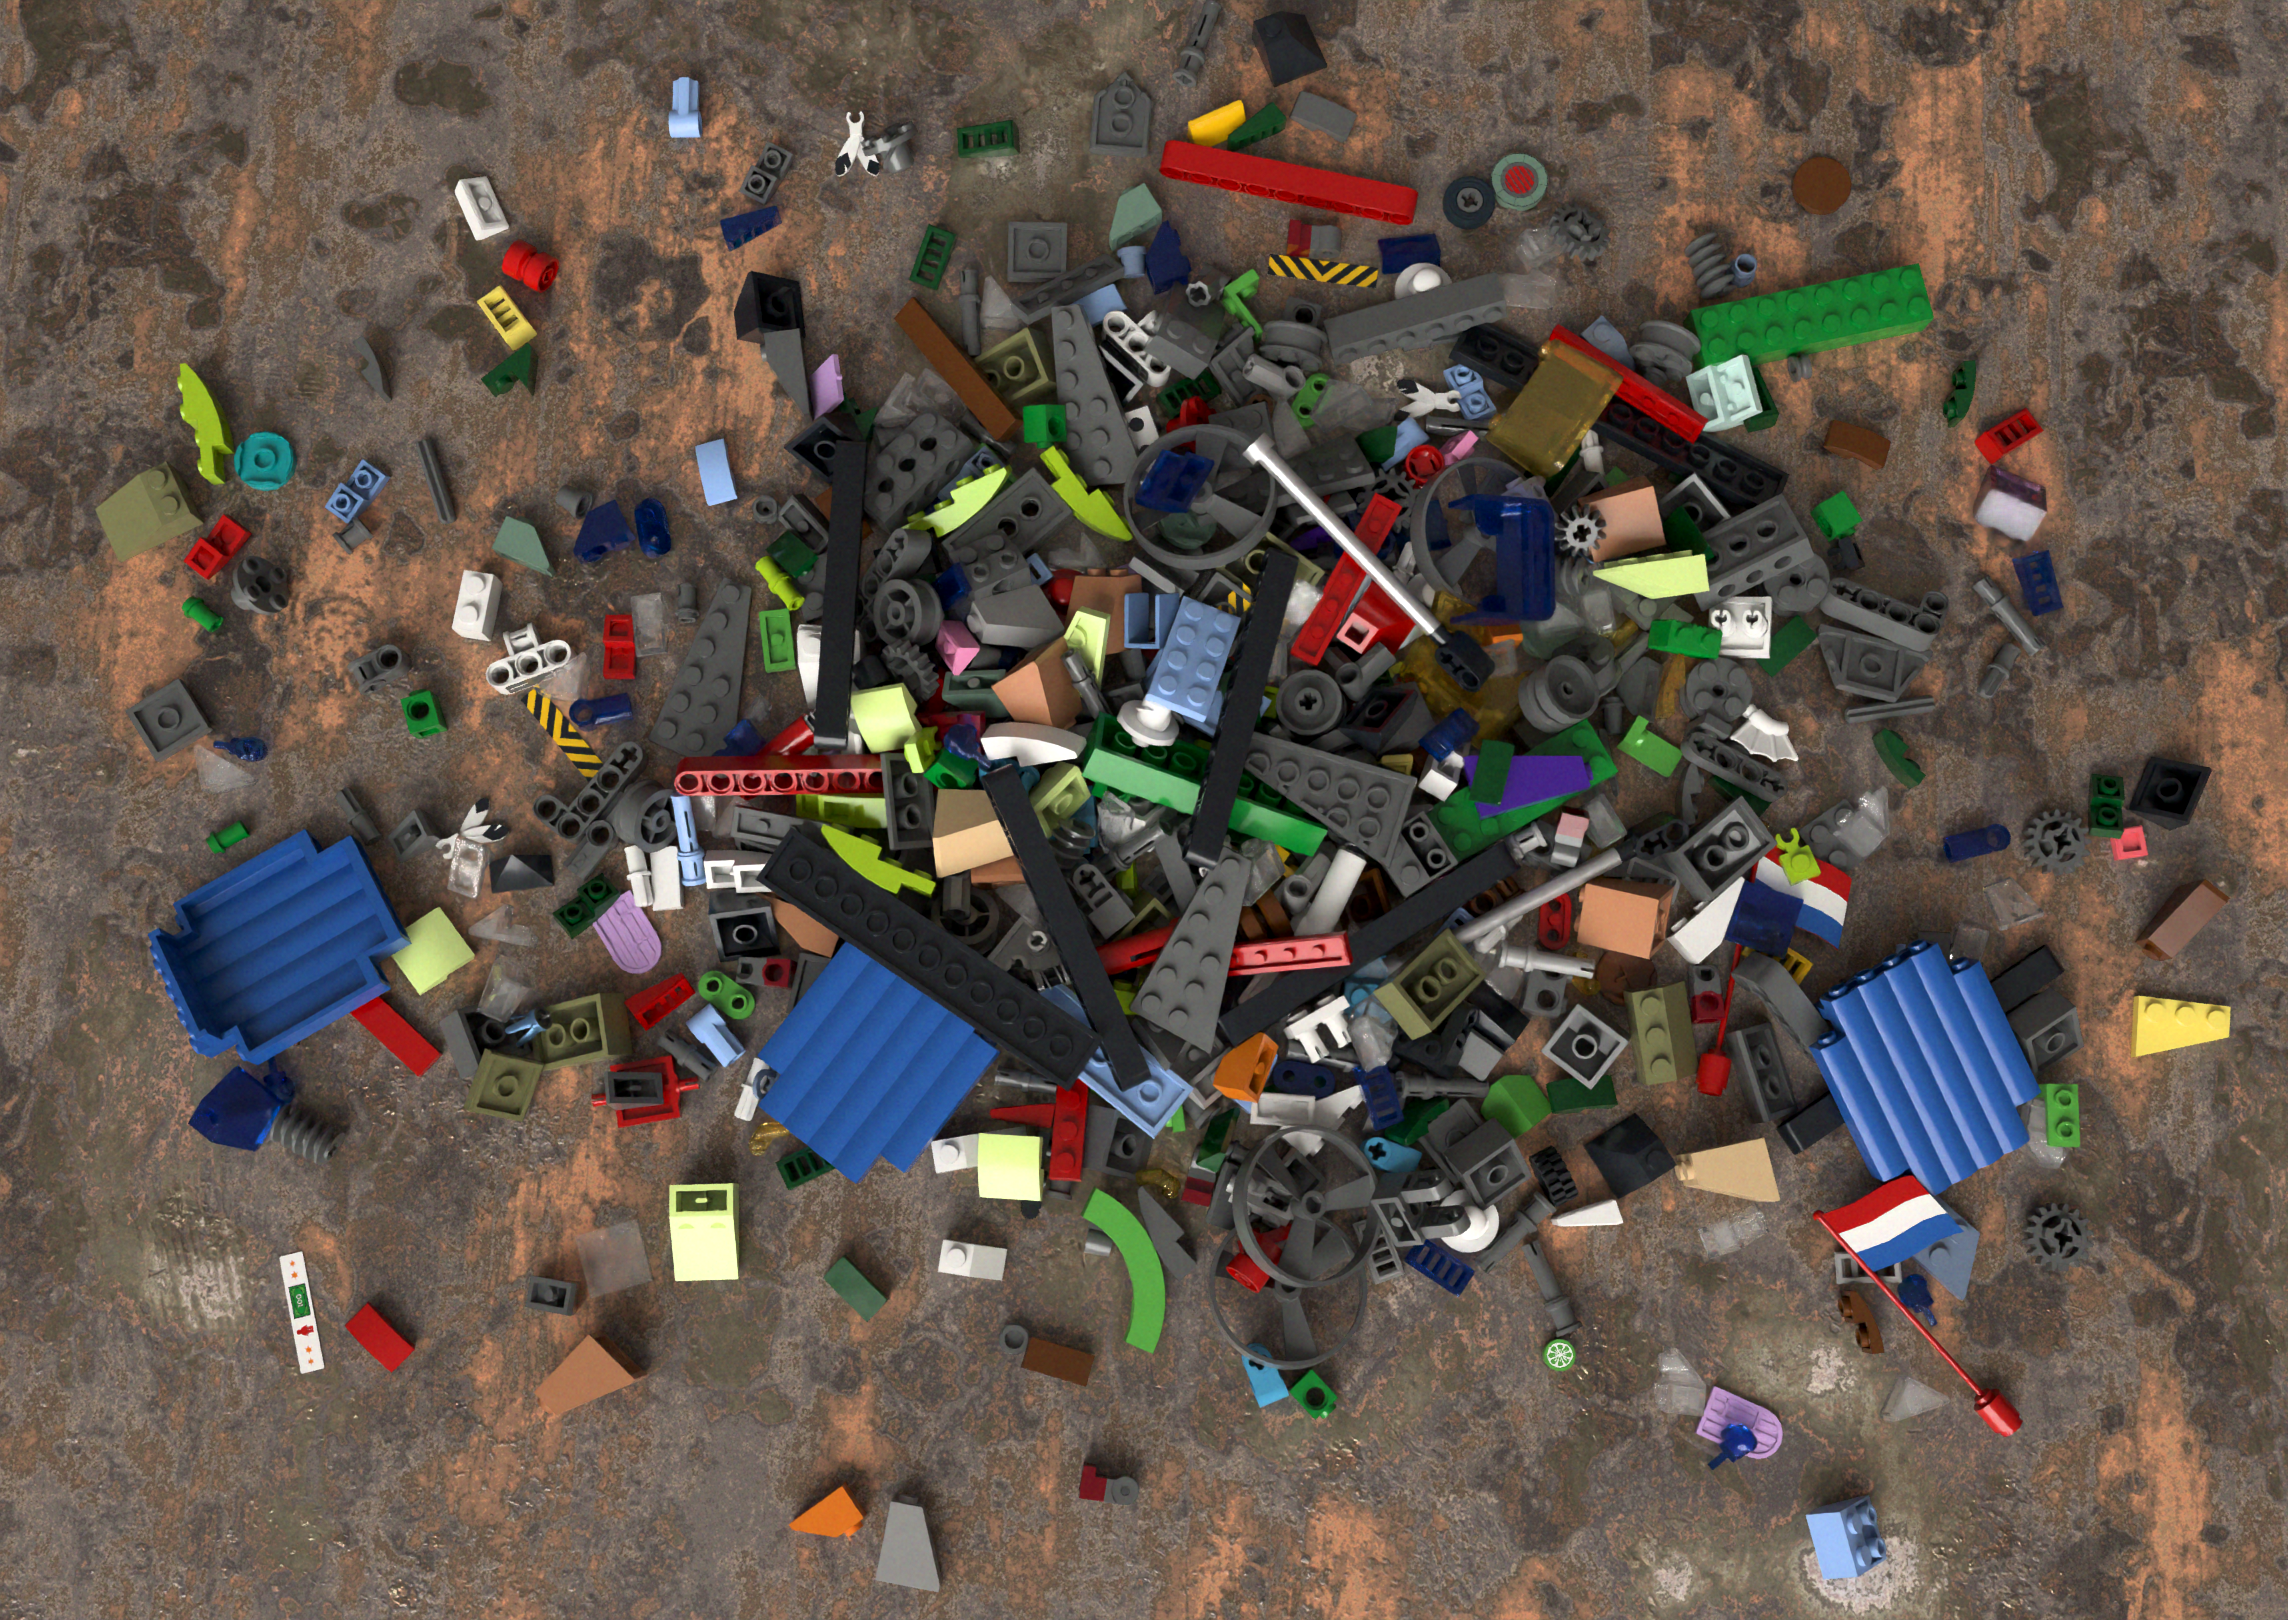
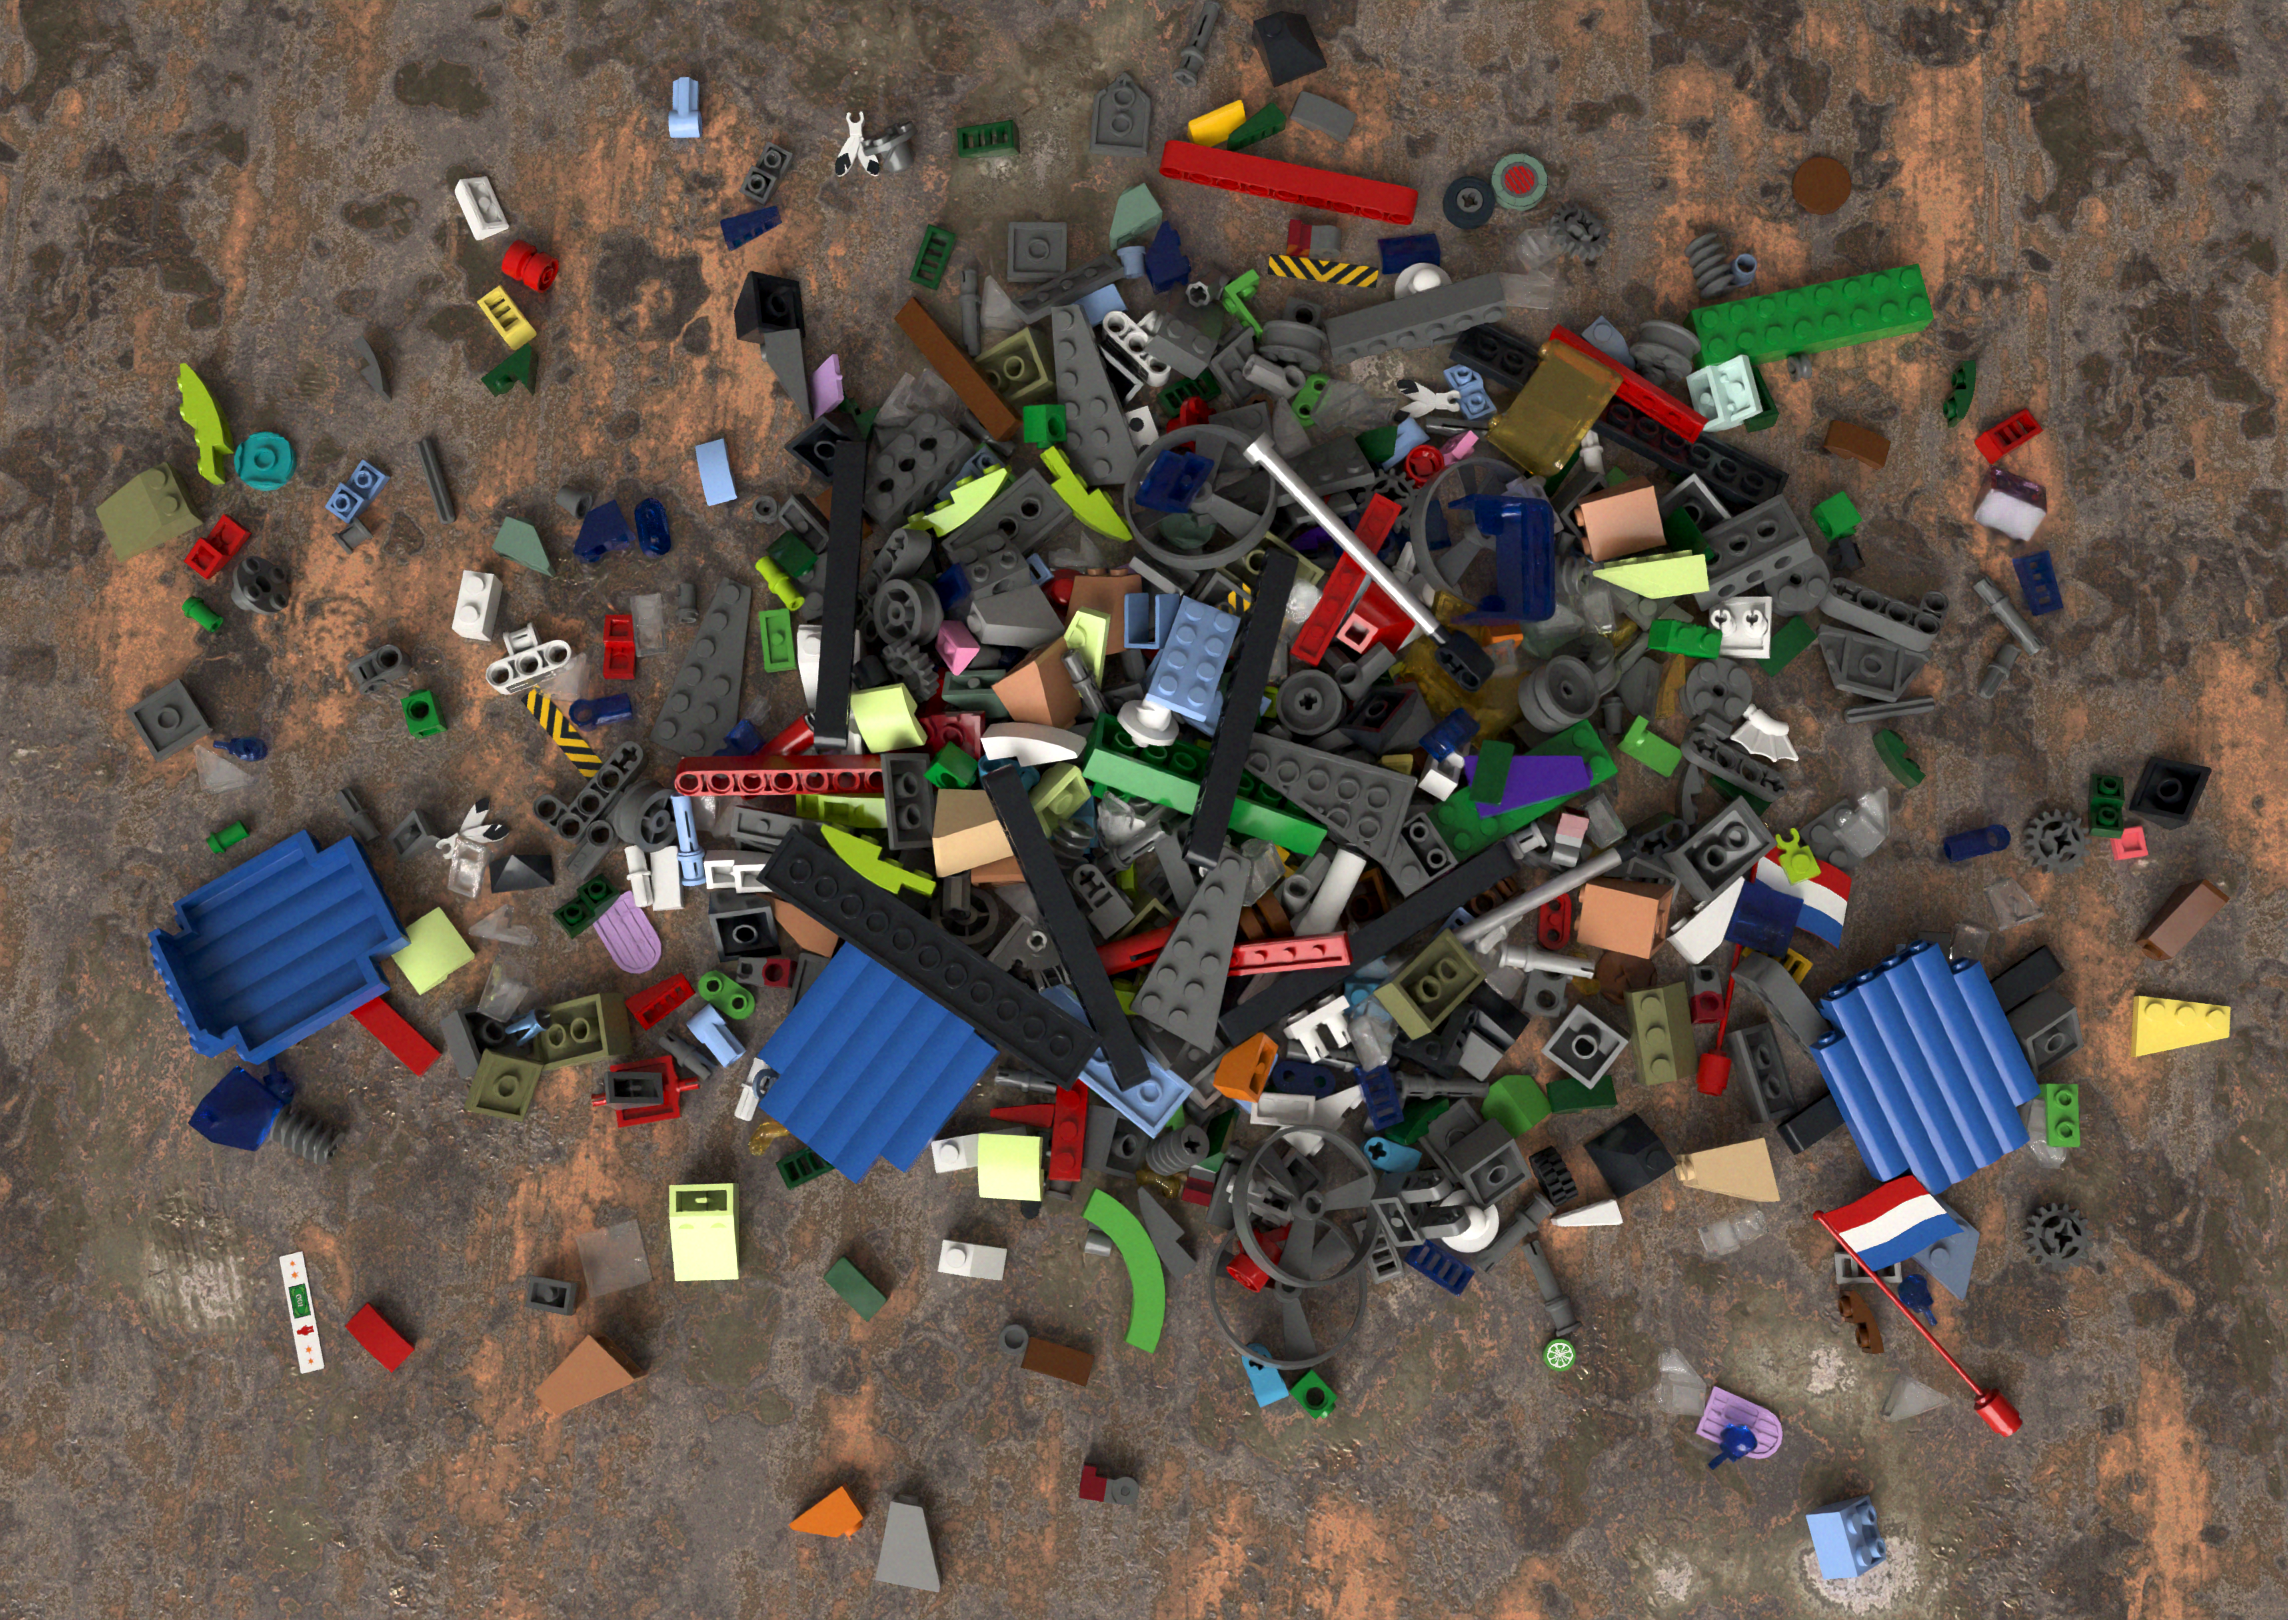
lime plate [904,726,942,773] -> none
clear blue piece [943,724,992,769] -> none
dark grey gear [1554,504,1607,556] -> none
none -> dark grey piece [1145,1125,1209,1176]

